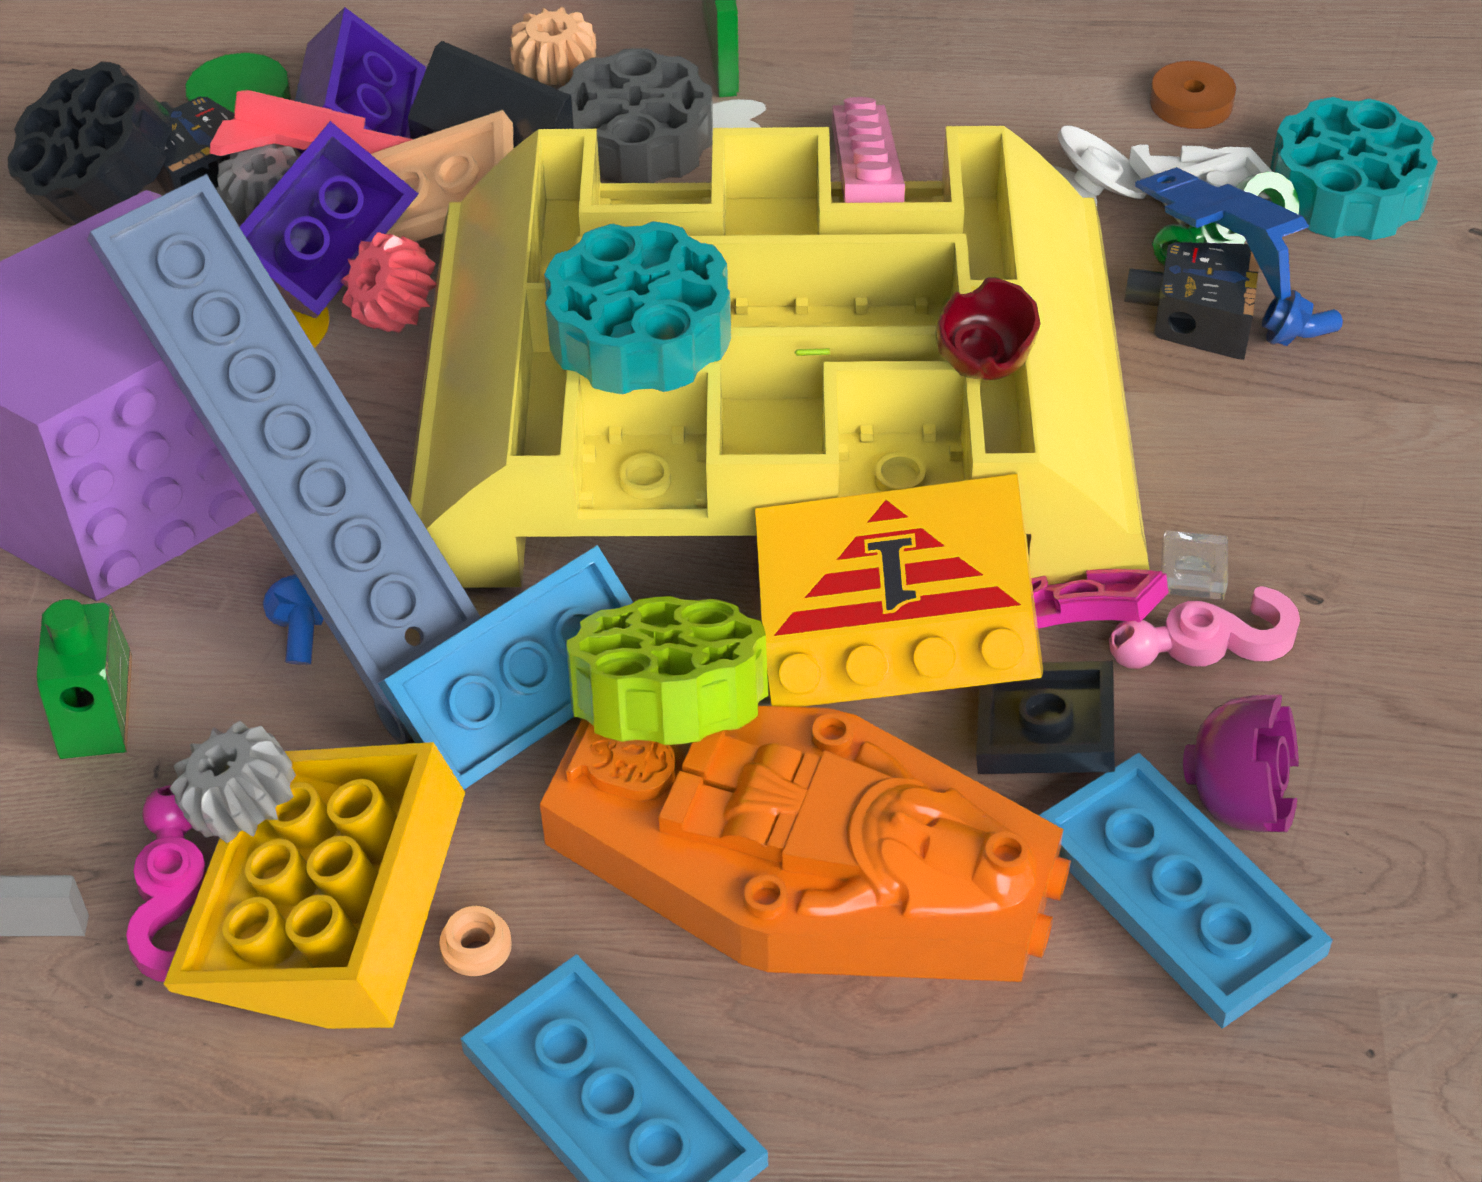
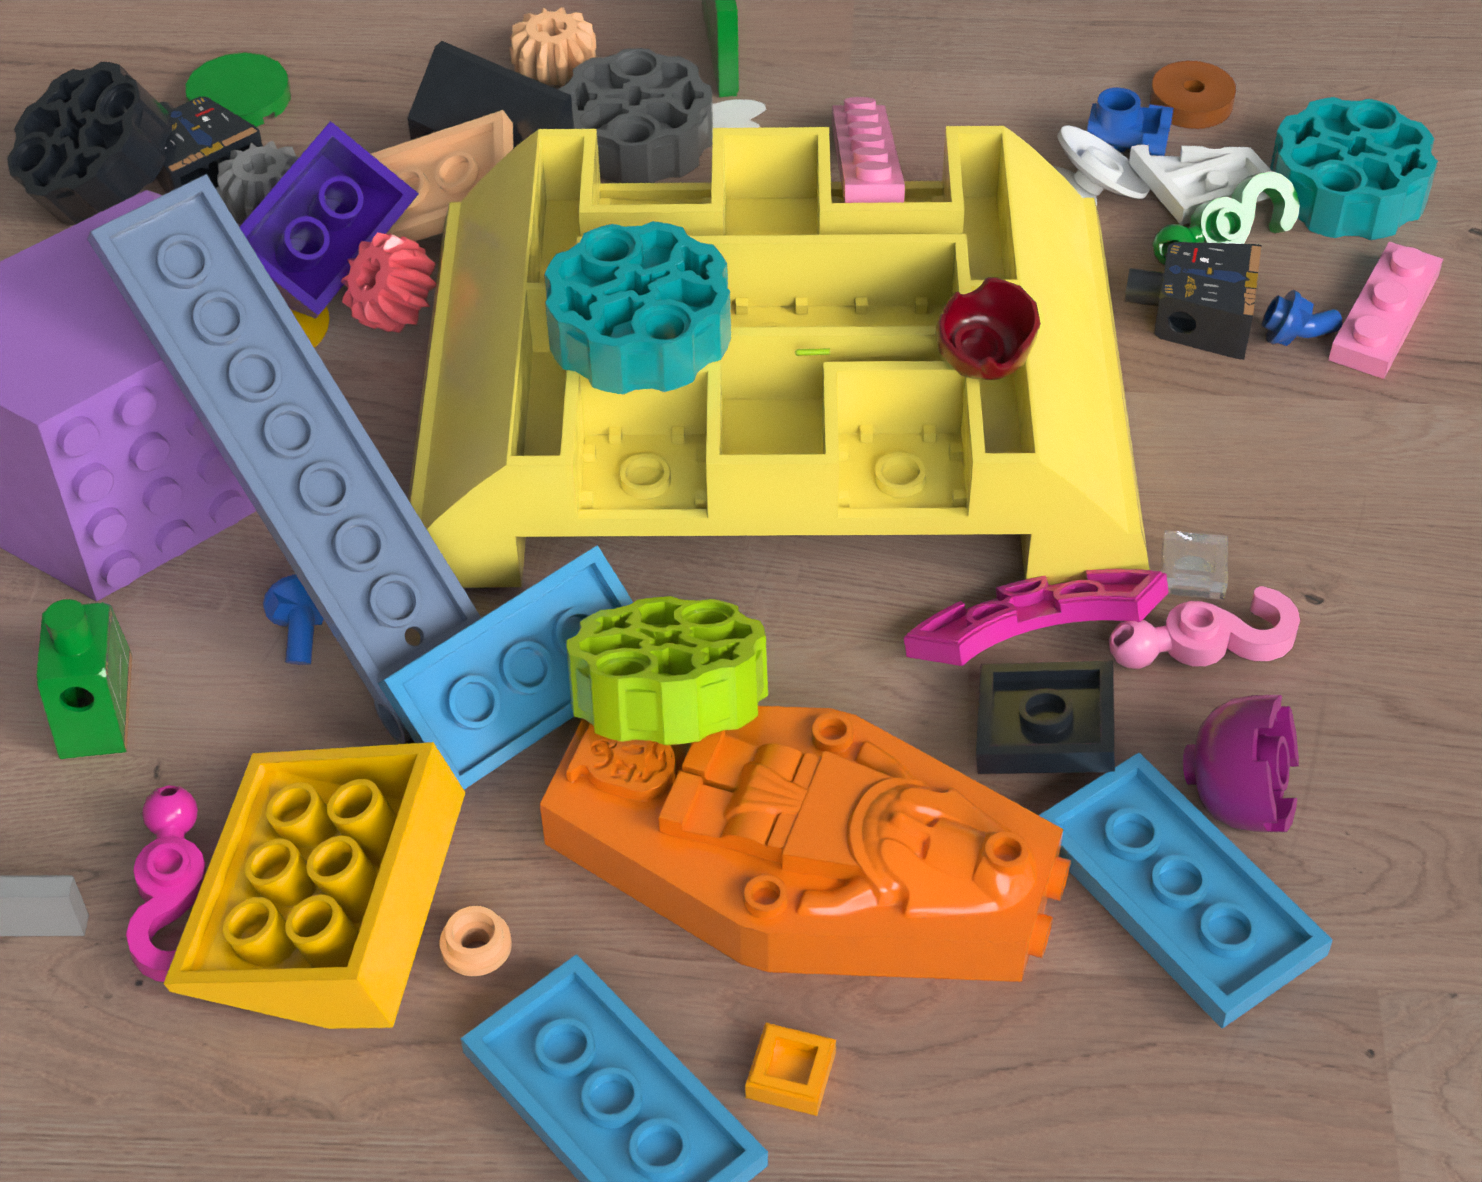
light grey gear [170,721,296,843] -> none
coral piece [210,90,414,156] -> none
dark purple slope [295,7,426,154] -> none
yellow slope [755,474,1043,707] -> none
blue piece [1135,167,1309,300] -> none
none -> light orange tile [745,1022,836,1116]
none -> blue plate [1087,87,1174,156]
none -> bright pink plate [1329,242,1443,379]

